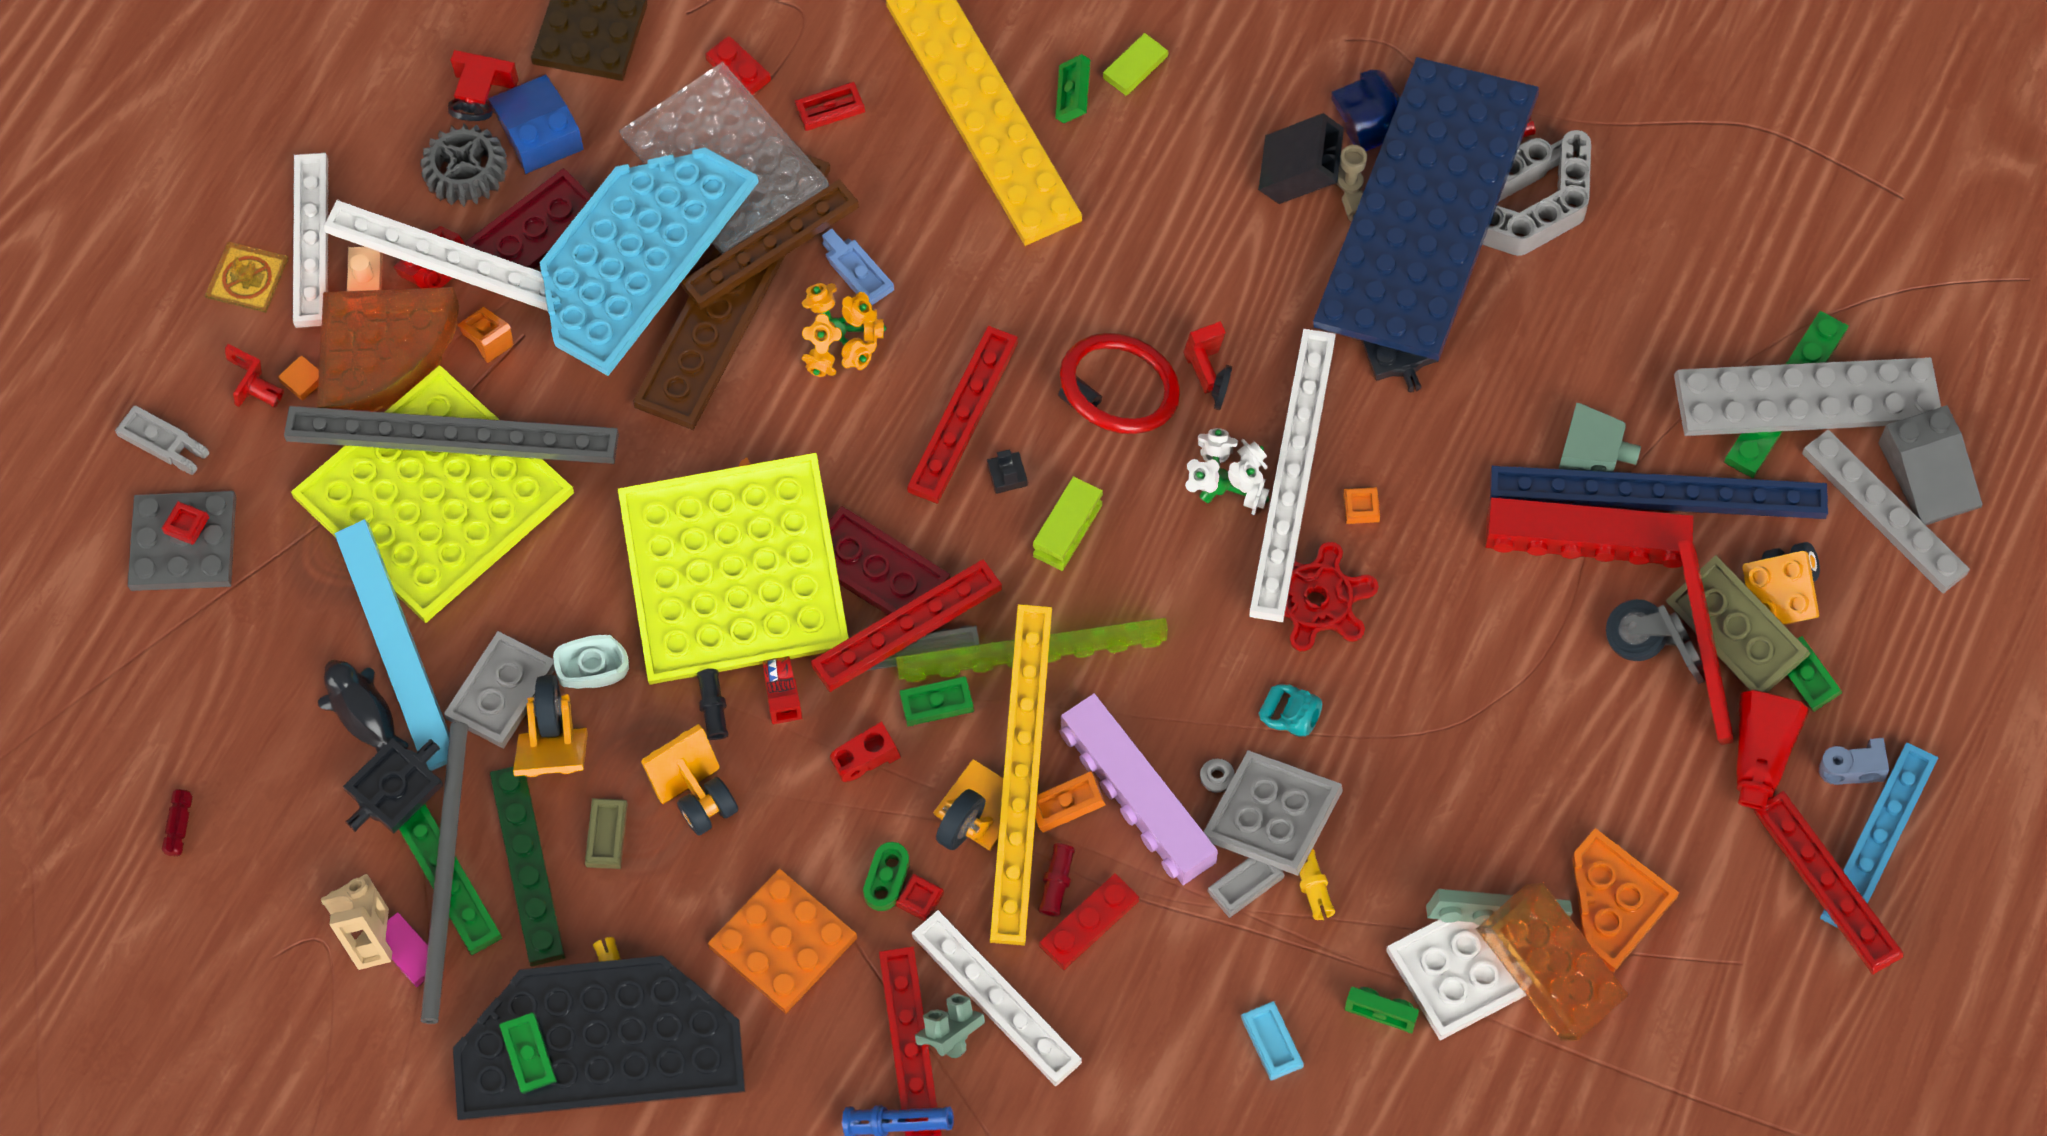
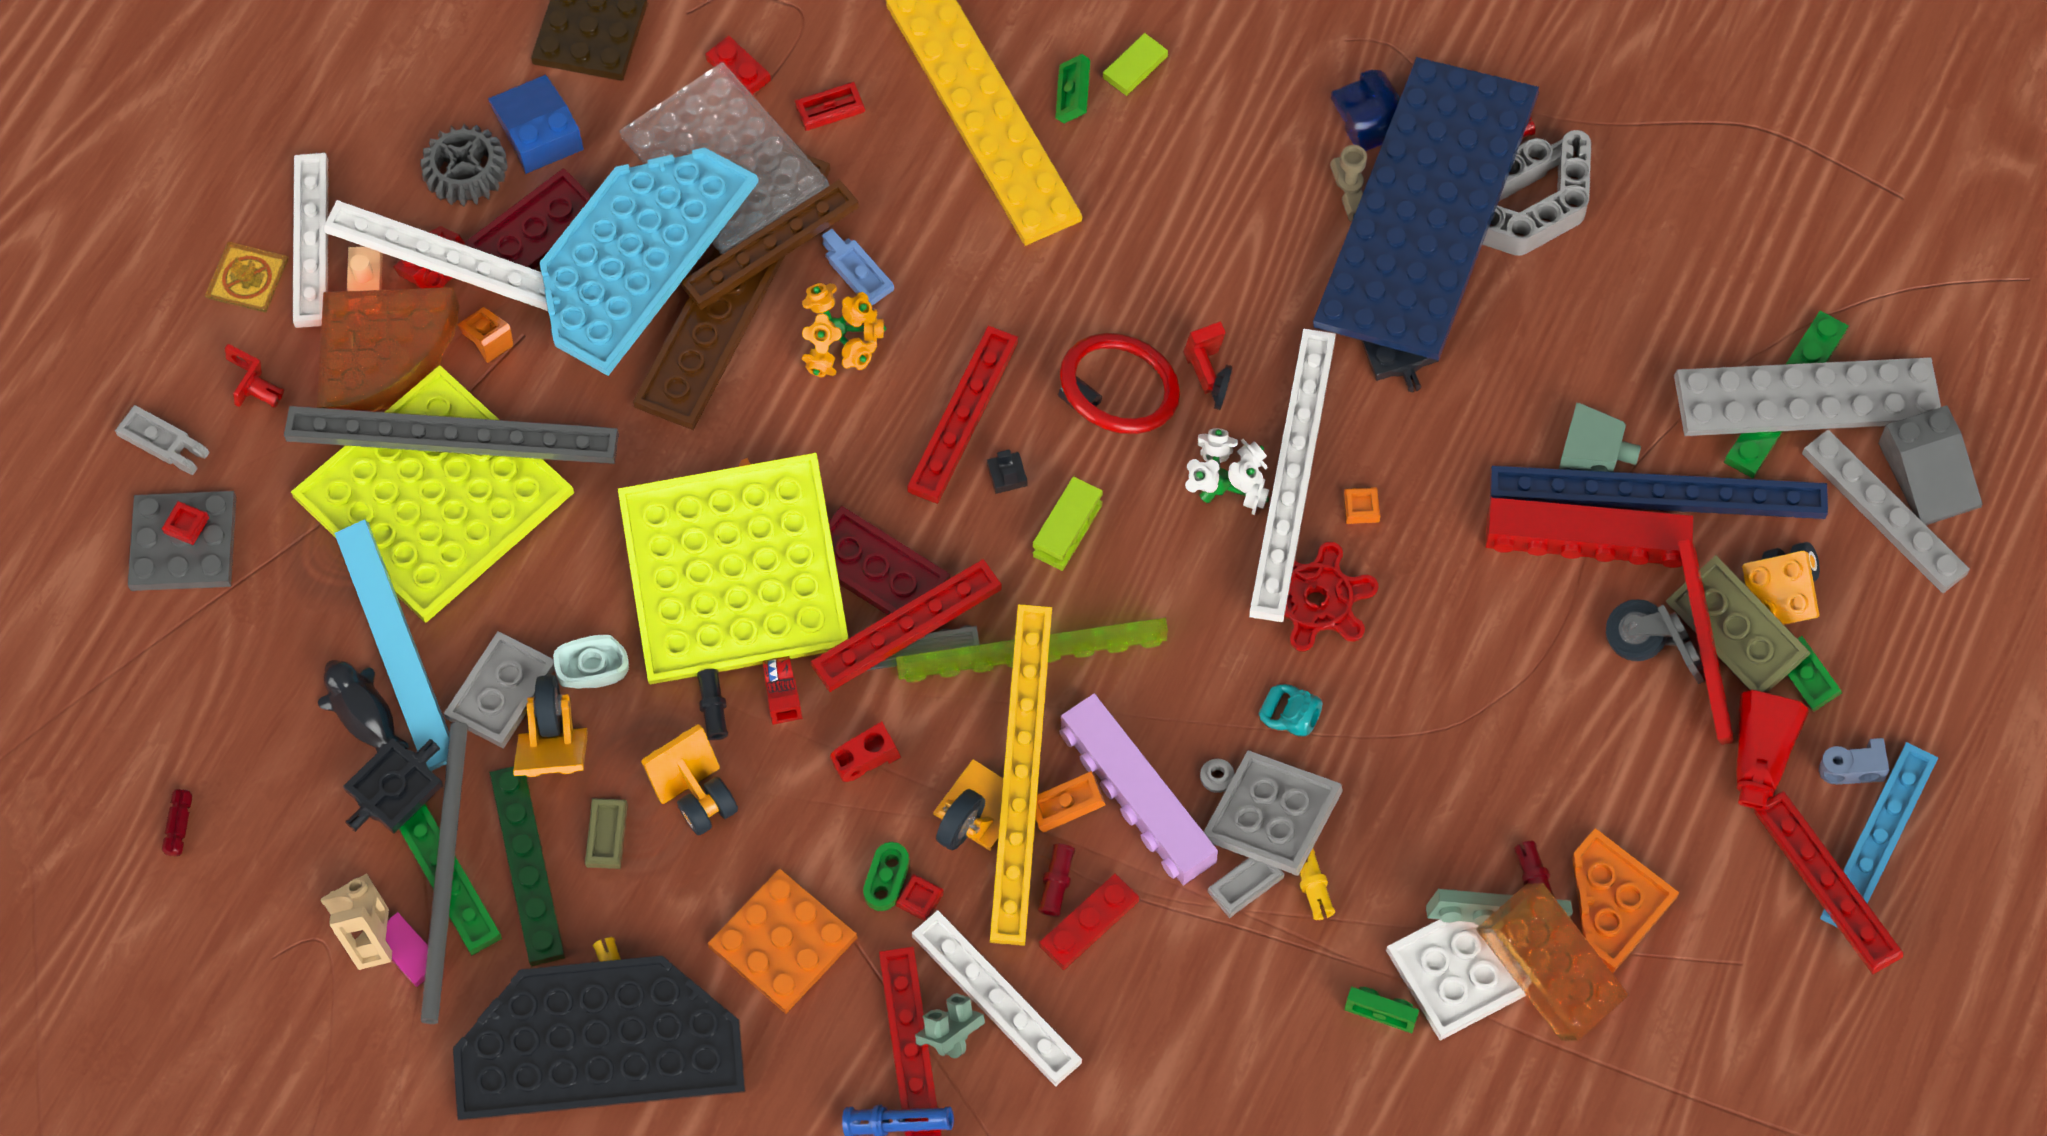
orange tile [278,355,326,401] -> none
red piece [448,50,519,121] -> none
green plate [499,1012,557,1094] -> none
green plate [899,676,974,727] -> none
medium azure tile [1241,1001,1304,1081] -> none
black brick [1258,113,1344,204] -> none
none -> dark red pin [1514,841,1555,899]

